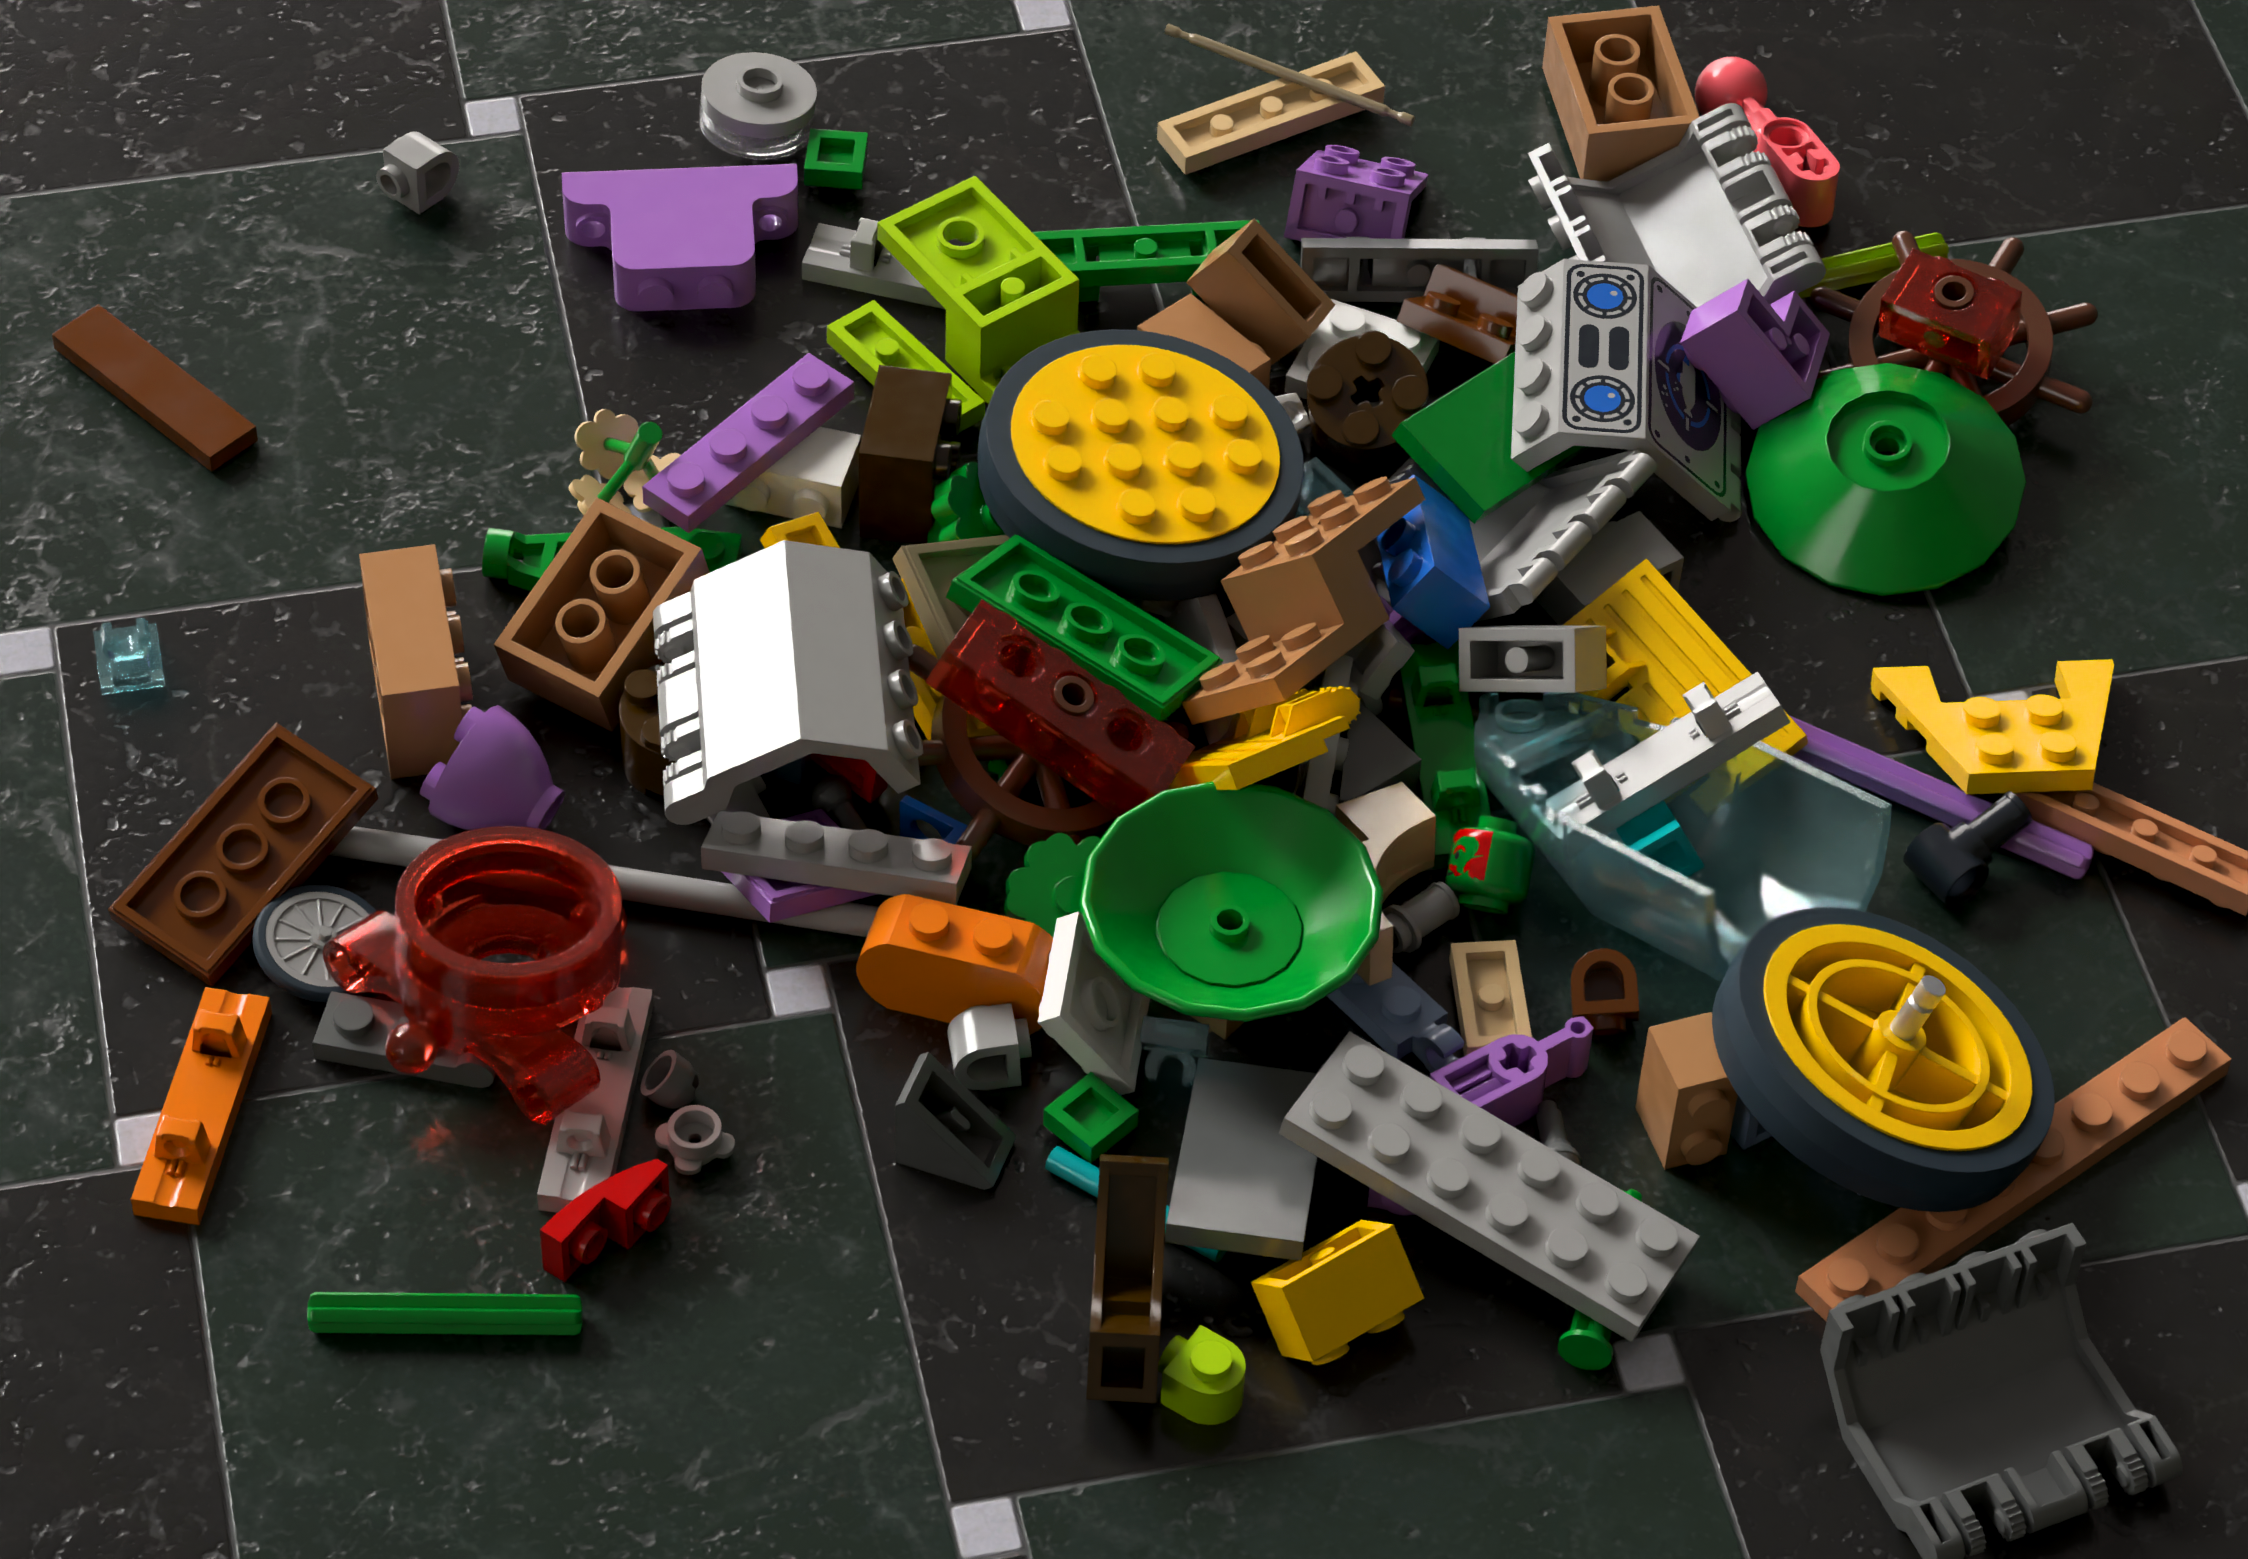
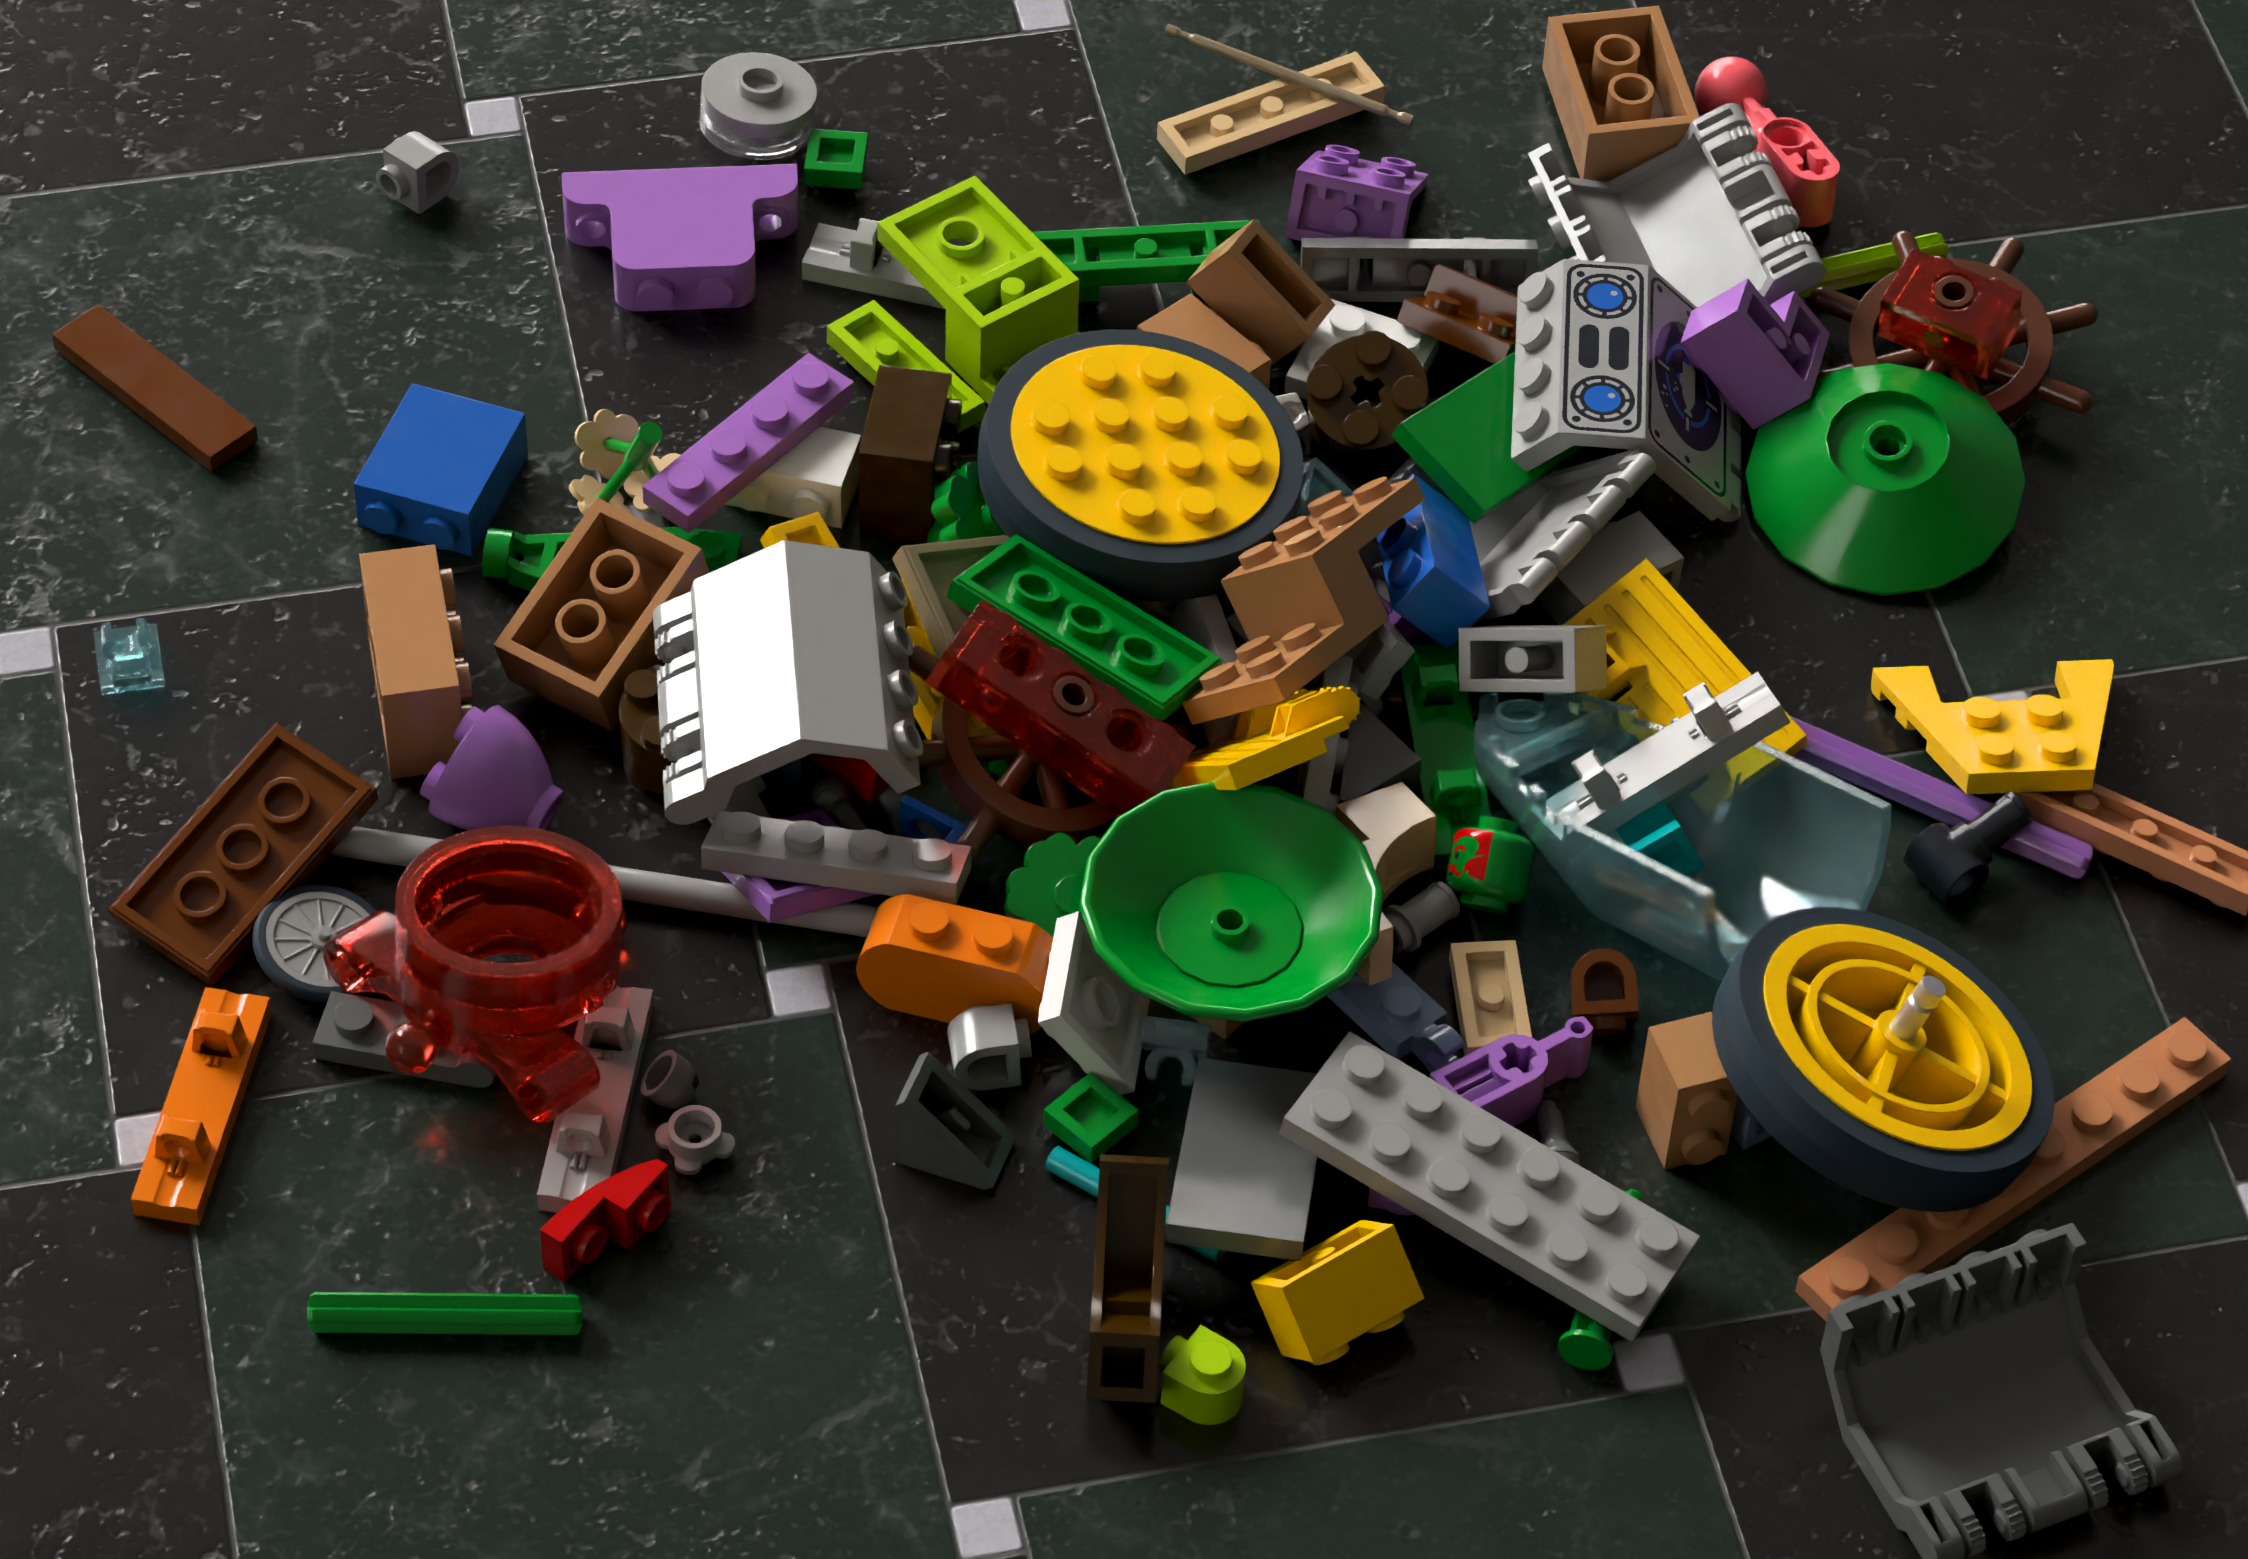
none -> blue brick [354,383,528,556]

